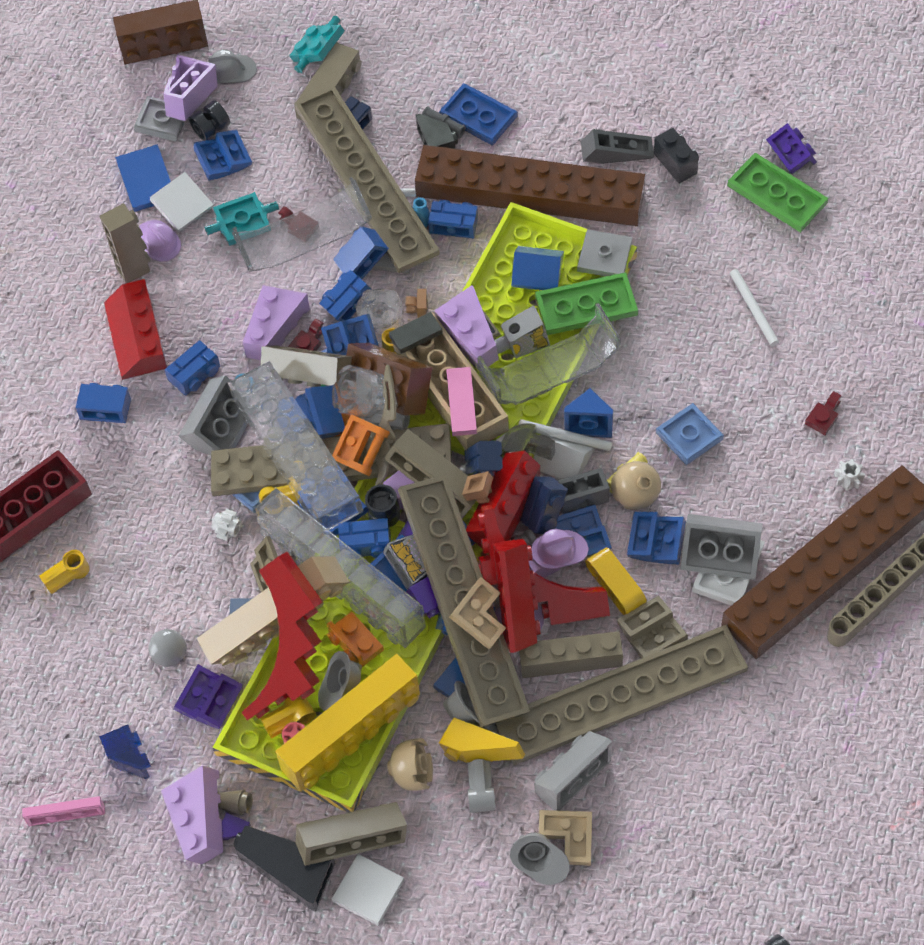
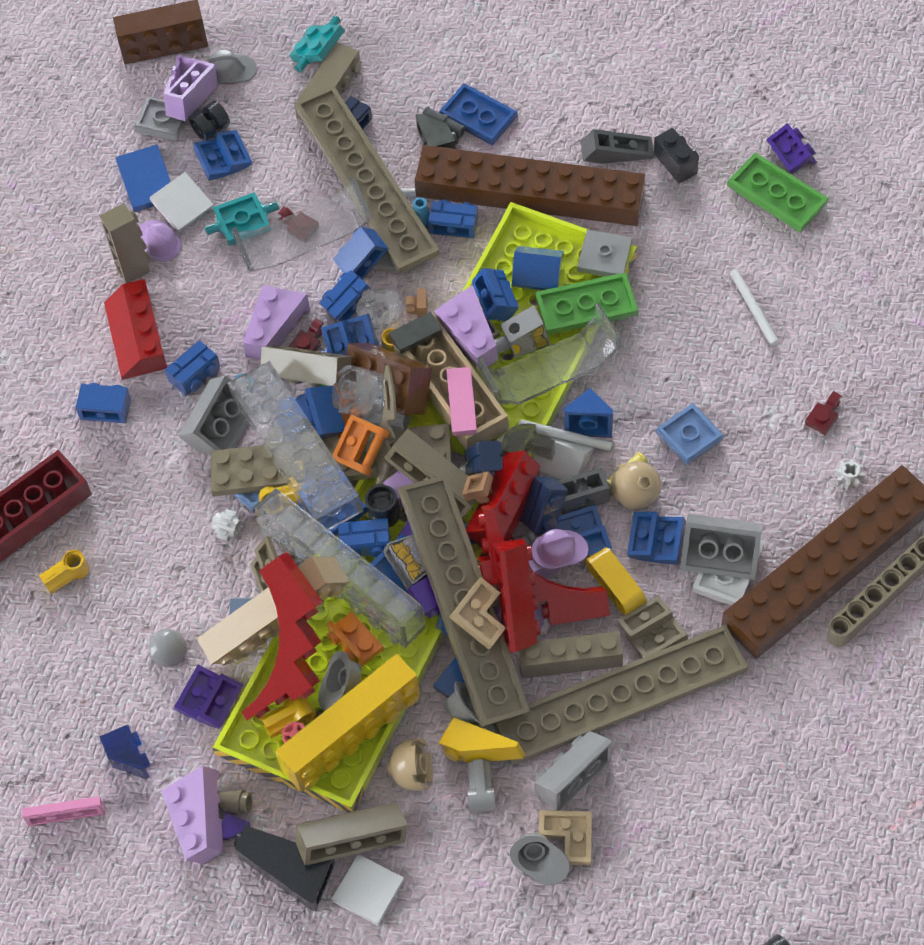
none -> blue brick [472,268,519,322]

